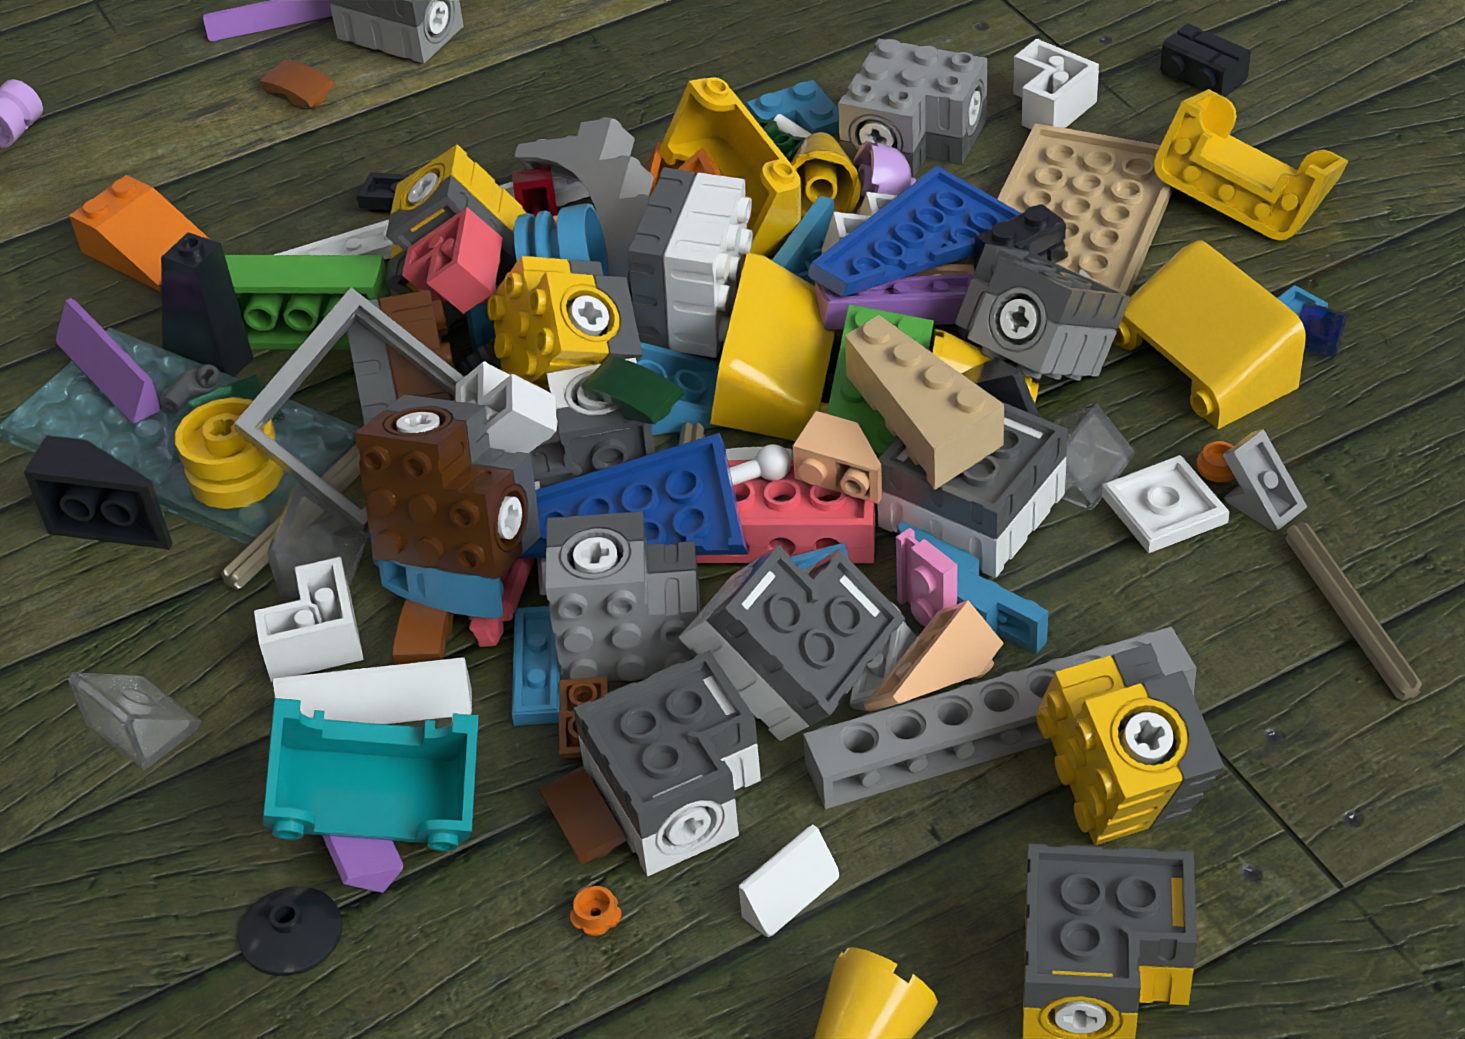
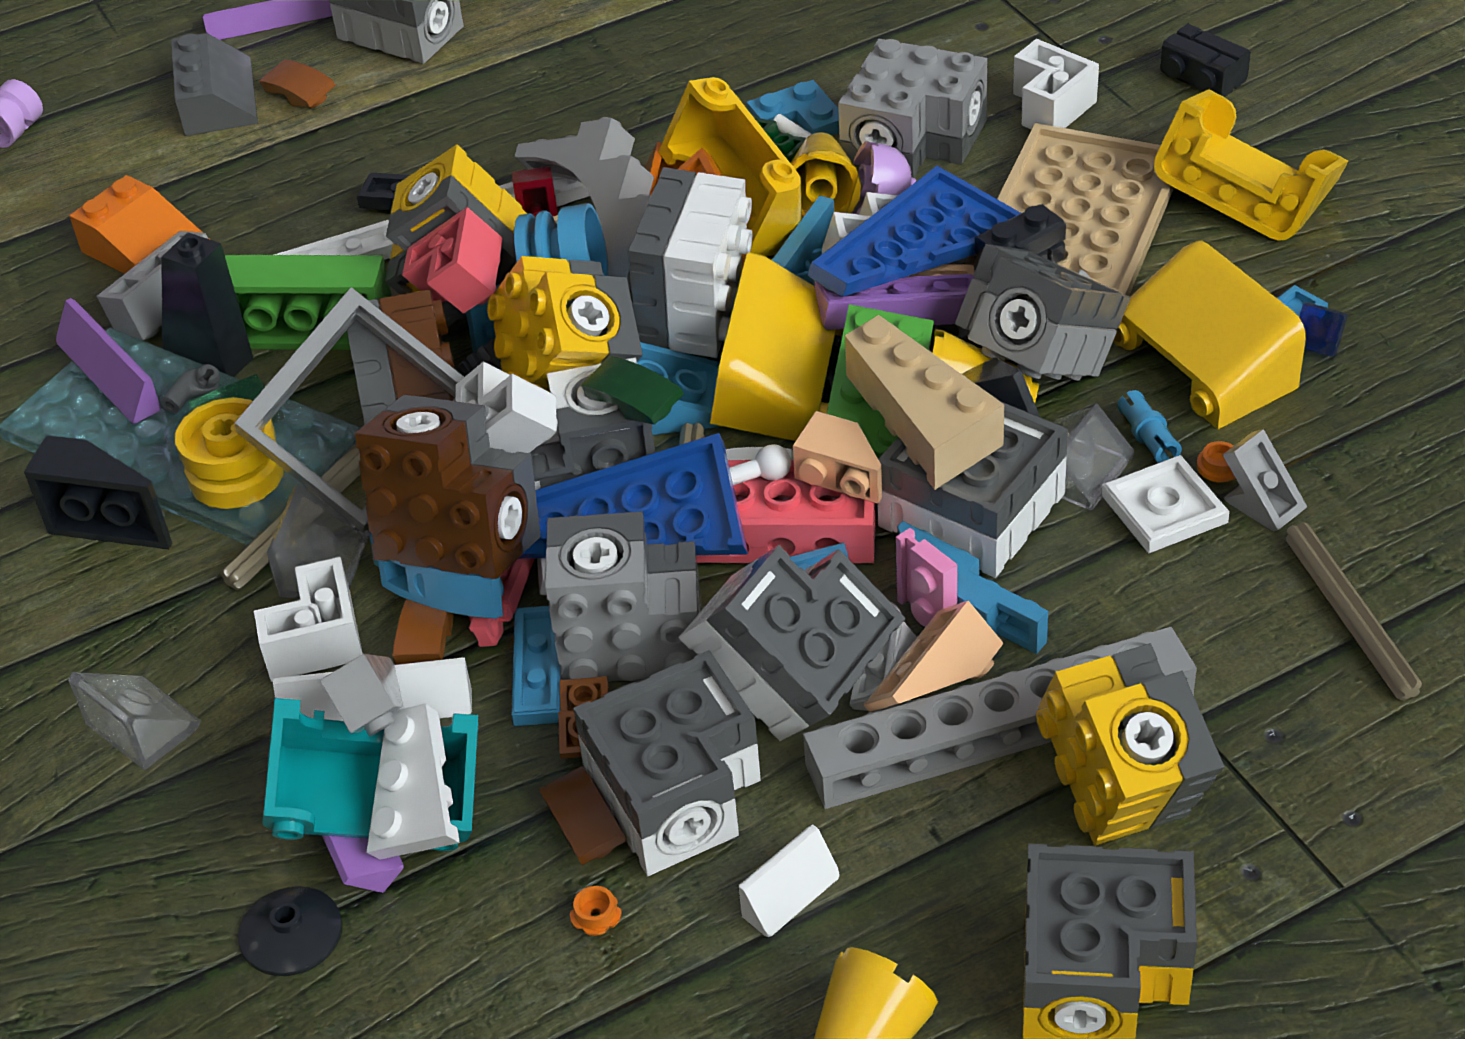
none -> light grey slope [96,231,208,341]
none -> dark grey slope [171,33,258,136]
none -> light grey slope [320,654,403,736]
none -> white wing [366,703,460,860]
none -> dark azure pin [1117,390,1182,463]

